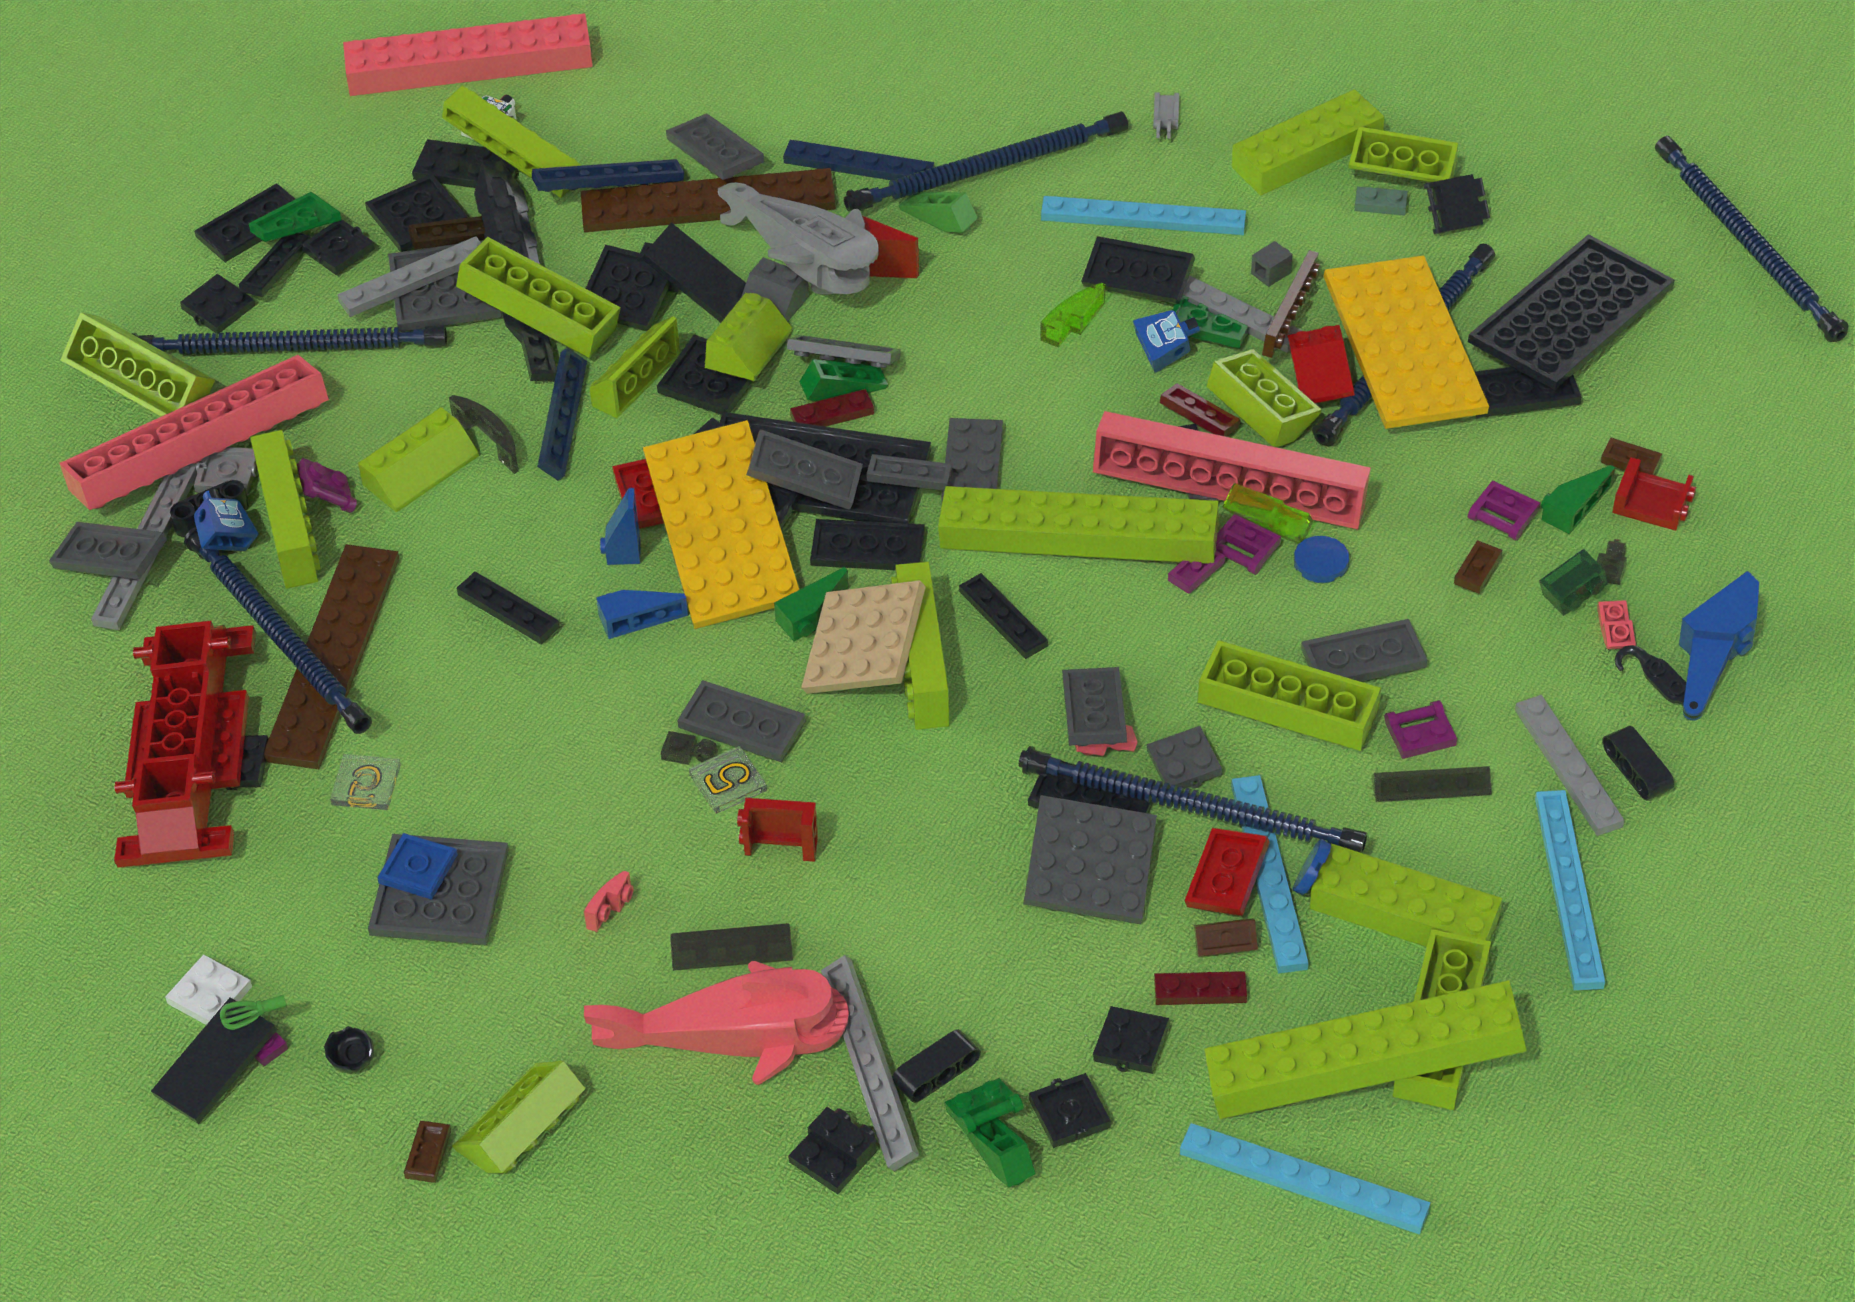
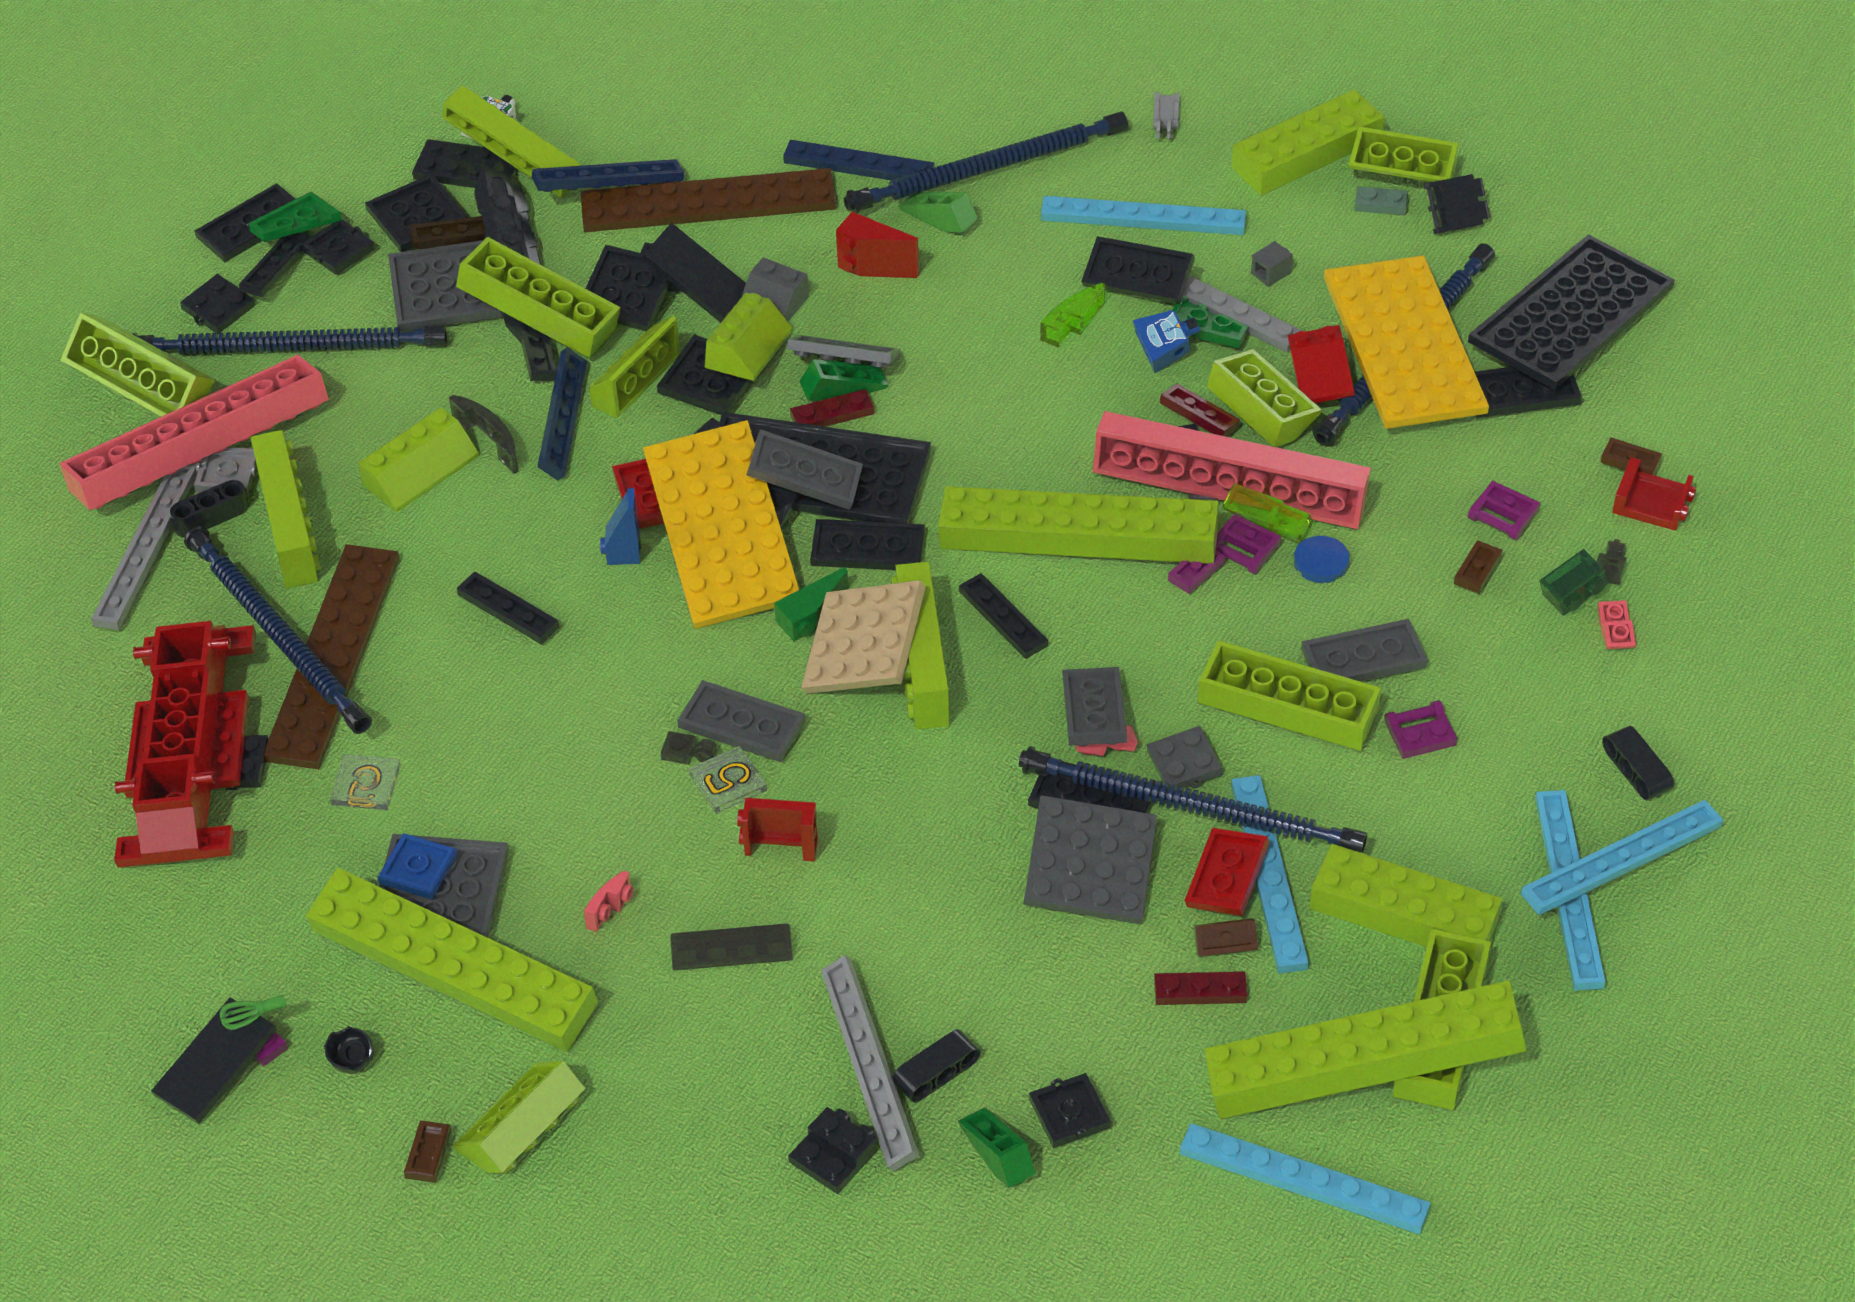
dark grey plate [49,522,167,579] -> none
white plate [165,955,252,1025] -> none
blue torso [194,489,259,551] -> none
magenta plate [296,458,357,513] -> none
light grey plate [337,237,481,317] -> none
coral brick [343,13,593,96] -> none
coral animal [584,961,849,1085] -> none
blue slope [596,590,688,639] -> none
dark grey plate [666,113,764,180] -> none
light grey animal [718,182,879,295] -> none
dark grey plate [867,454,952,491] -> none
dark grey plate [941,418,1003,501] -> none
green plate [944,1078,1024,1134] -> none
black plate [1093,1006,1170,1074] -> none
reddish brown plate [1262,250,1321,358] -> none
blue tile [1293,839,1331,895] -> none
clear smoke slope [1371,766,1492,802] -> none
light grey plate [1515,695,1624,836] -> none
green slope [1541,465,1615,535] -> none
blue slope [1615,571,1759,721] -> none
dark blue hose [1655,136,1849,342] -> none
none -> lime brick [305,867,598,1052]
none -> medium azure plate [1520,800,1724,915]

